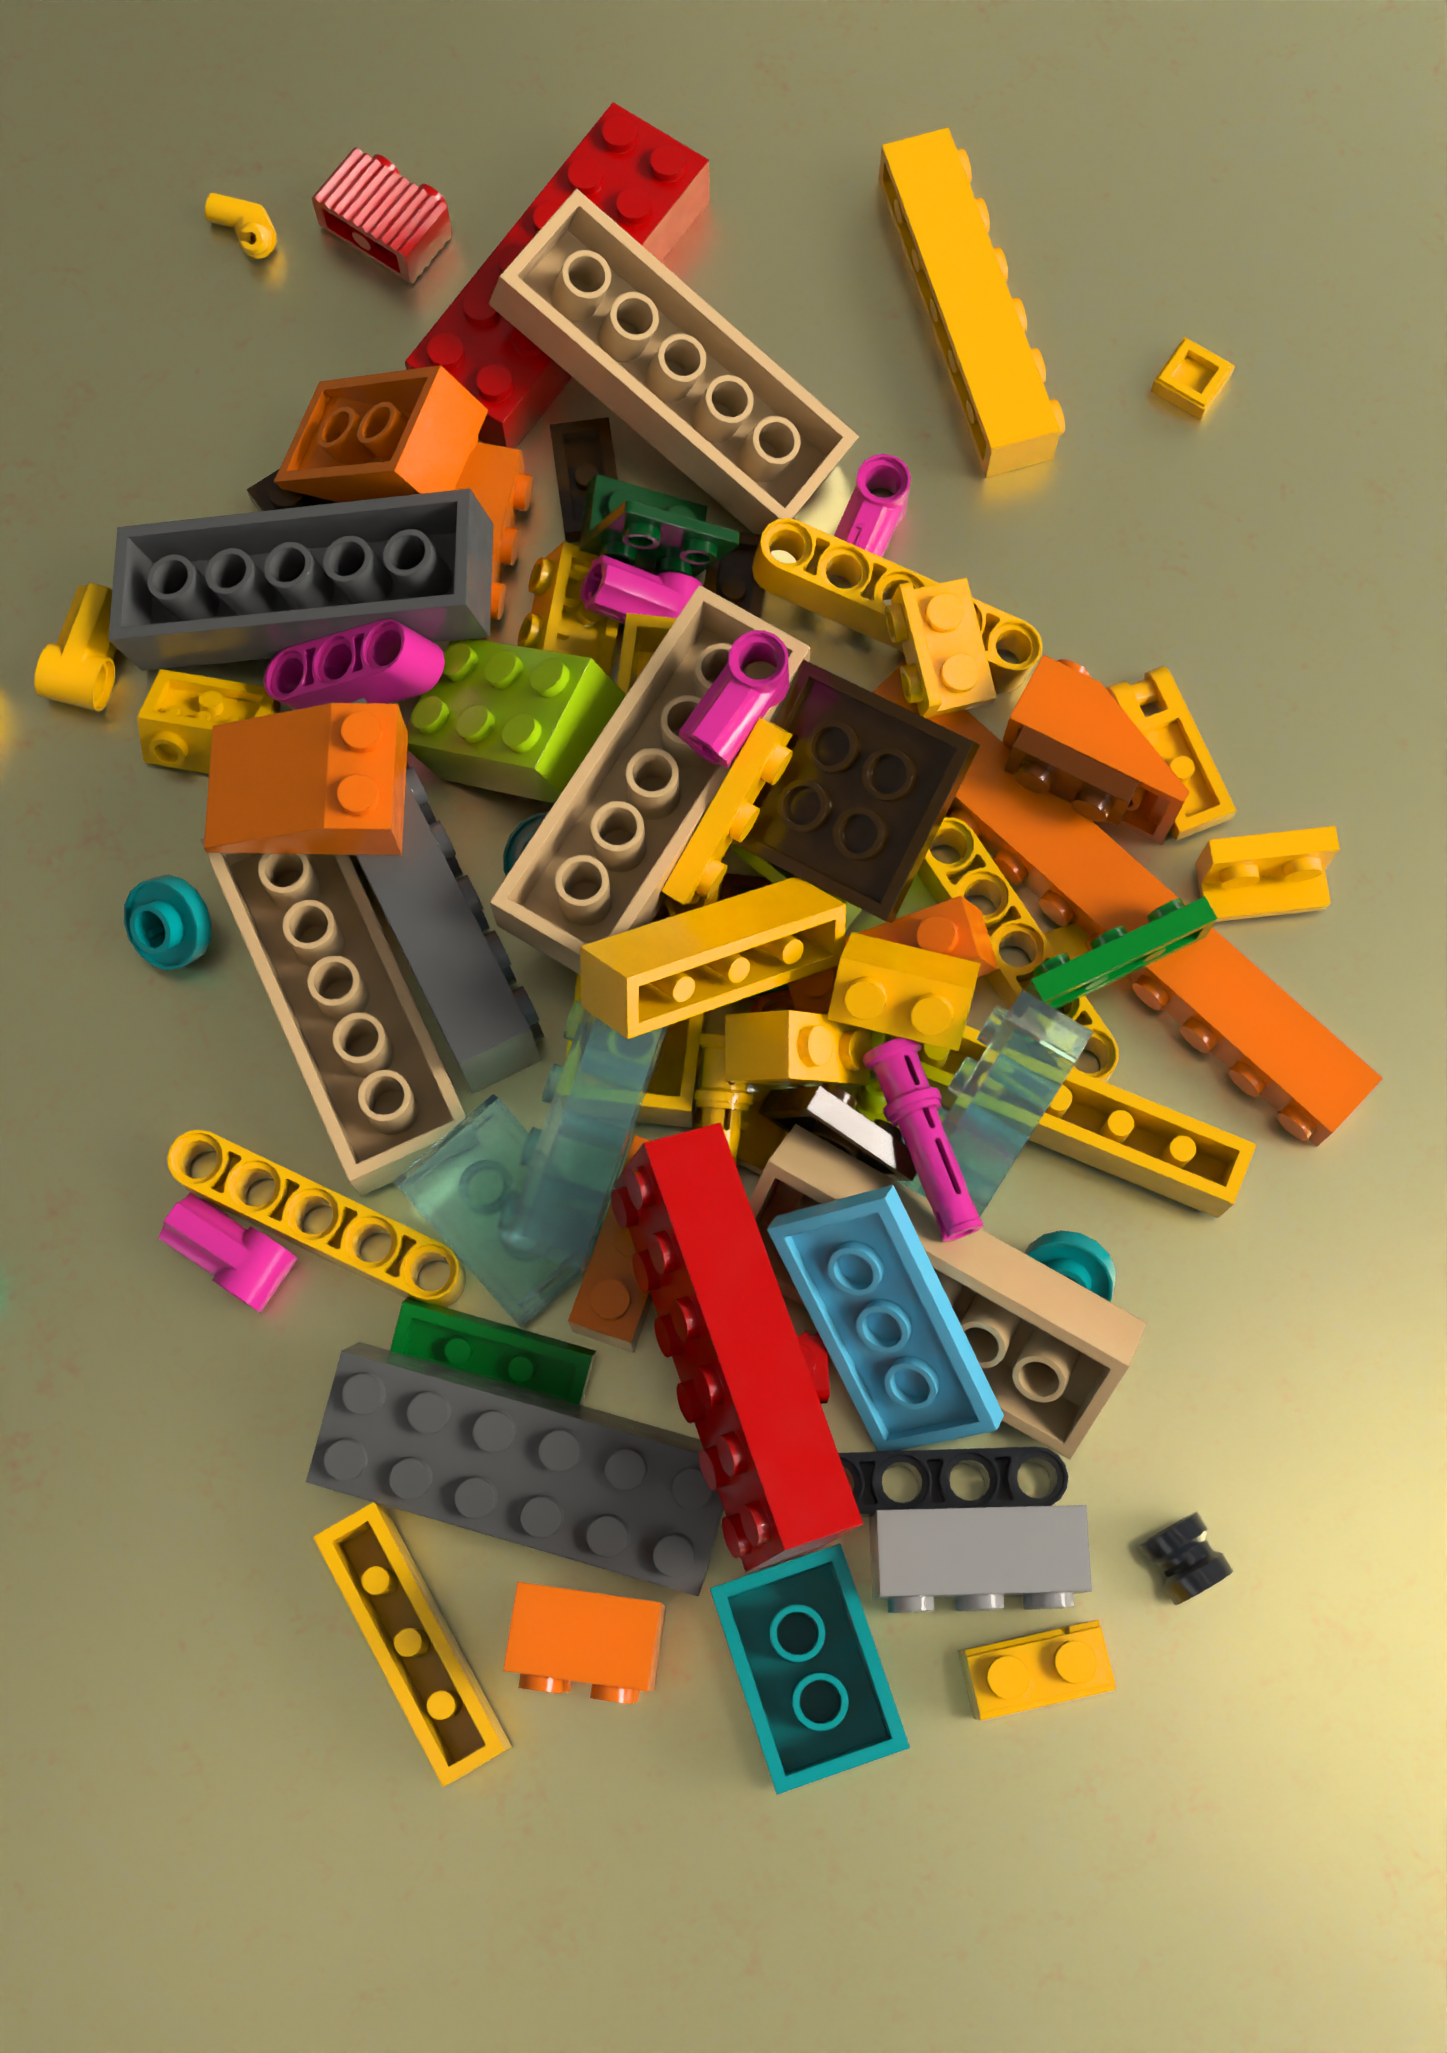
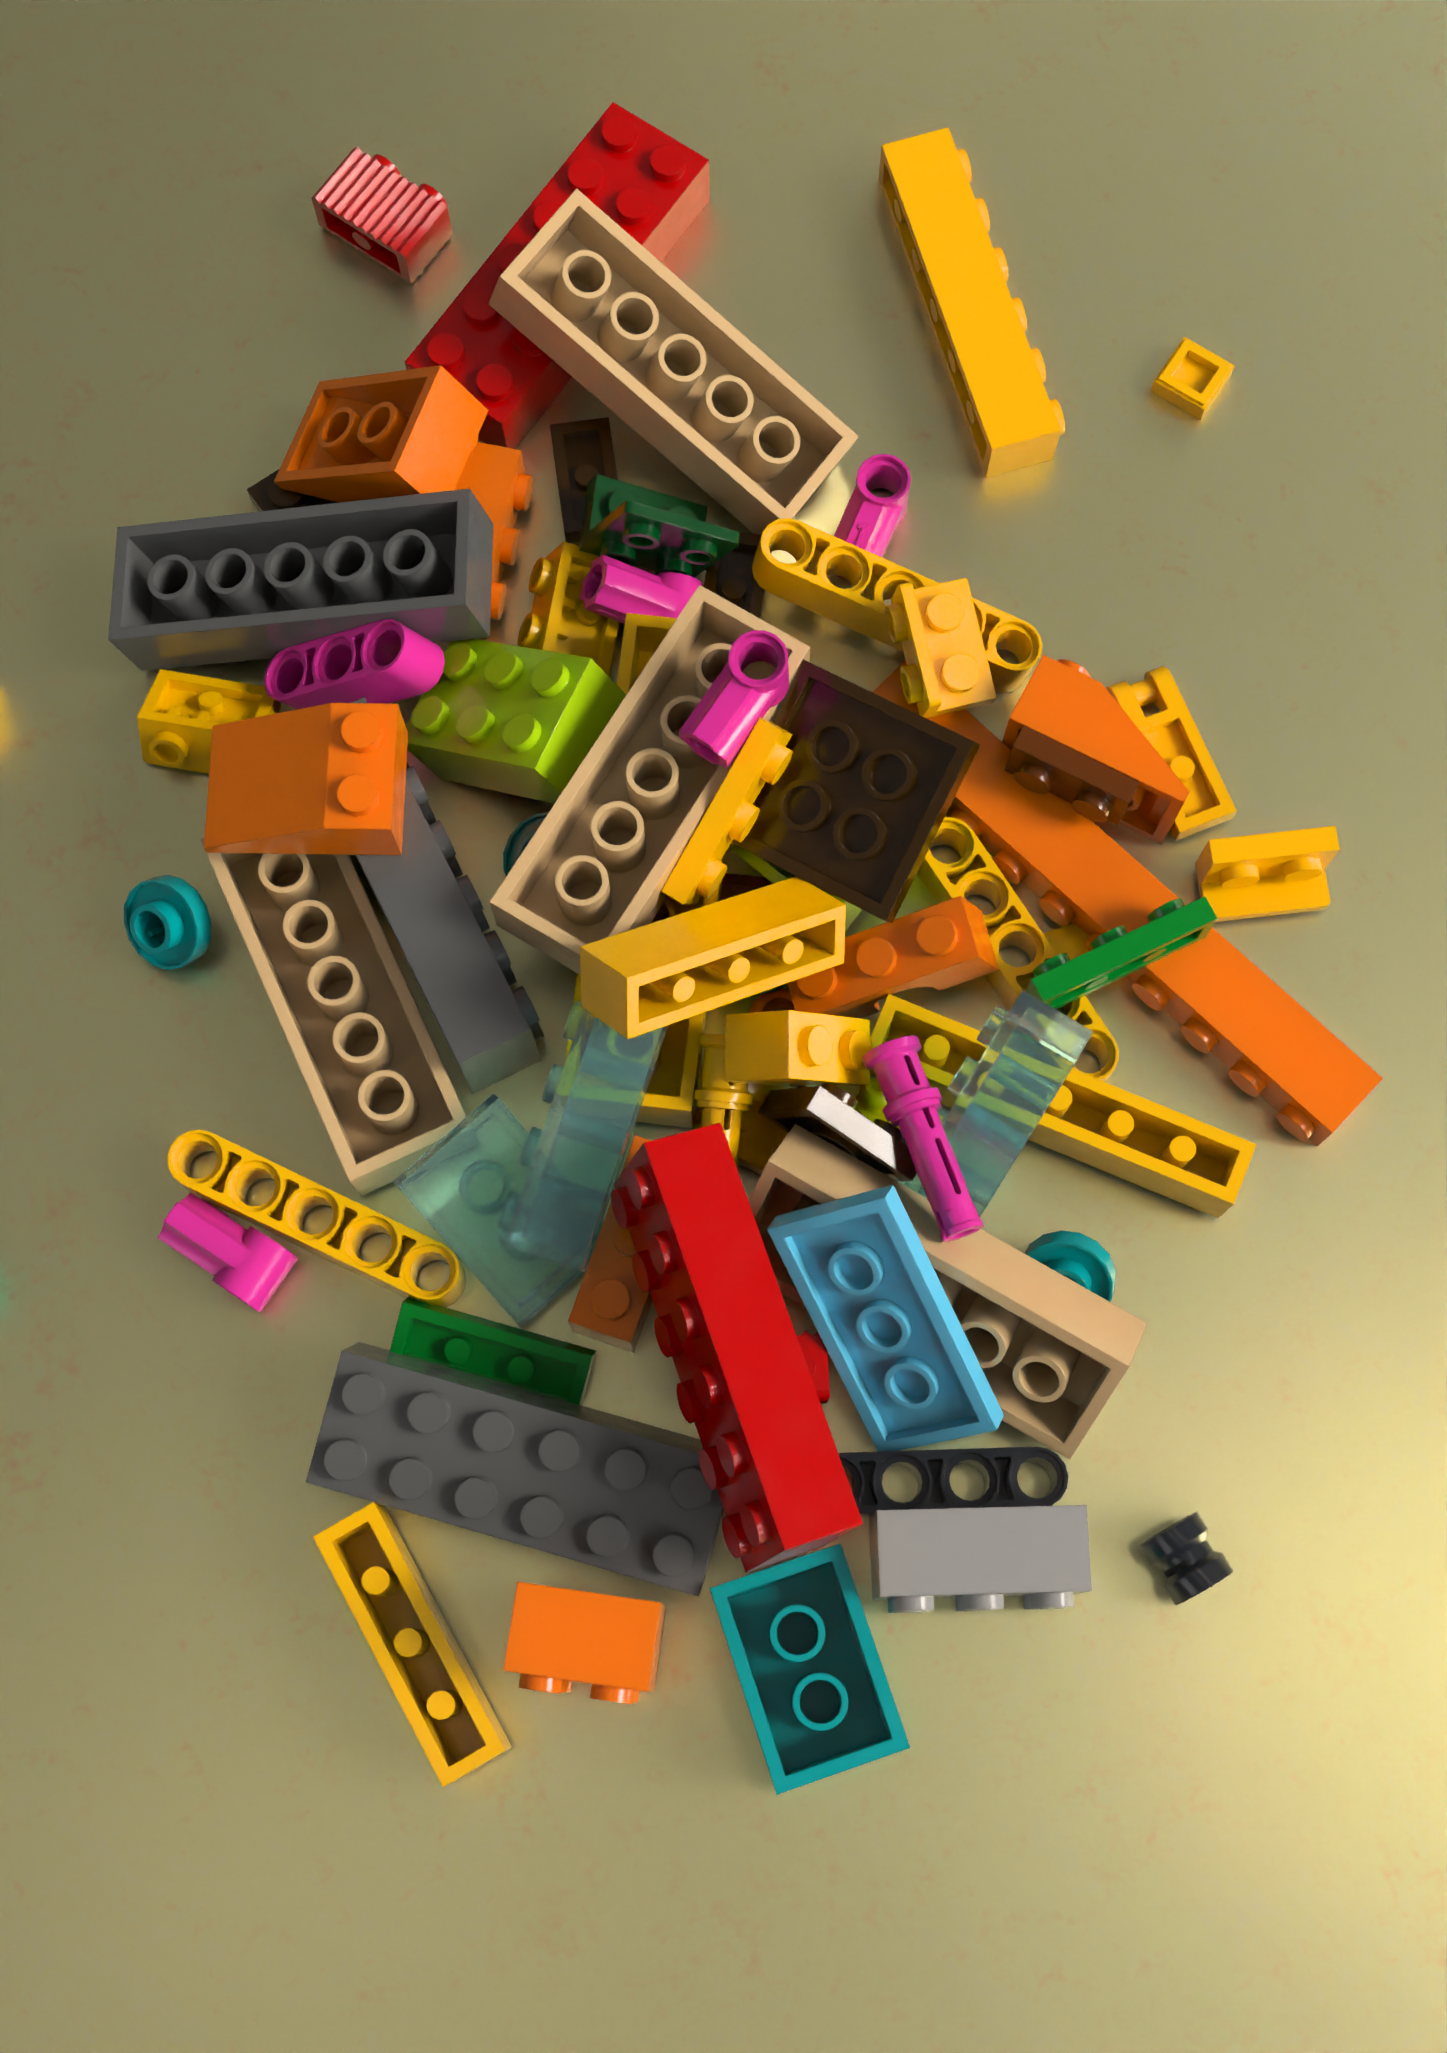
yellow piece [34,582,117,712] -> none
yellow arm [205,192,277,259] -> none
yellow brick [827,932,981,1051] -> none
yellow brick [958,1620,1116,1720] -> none

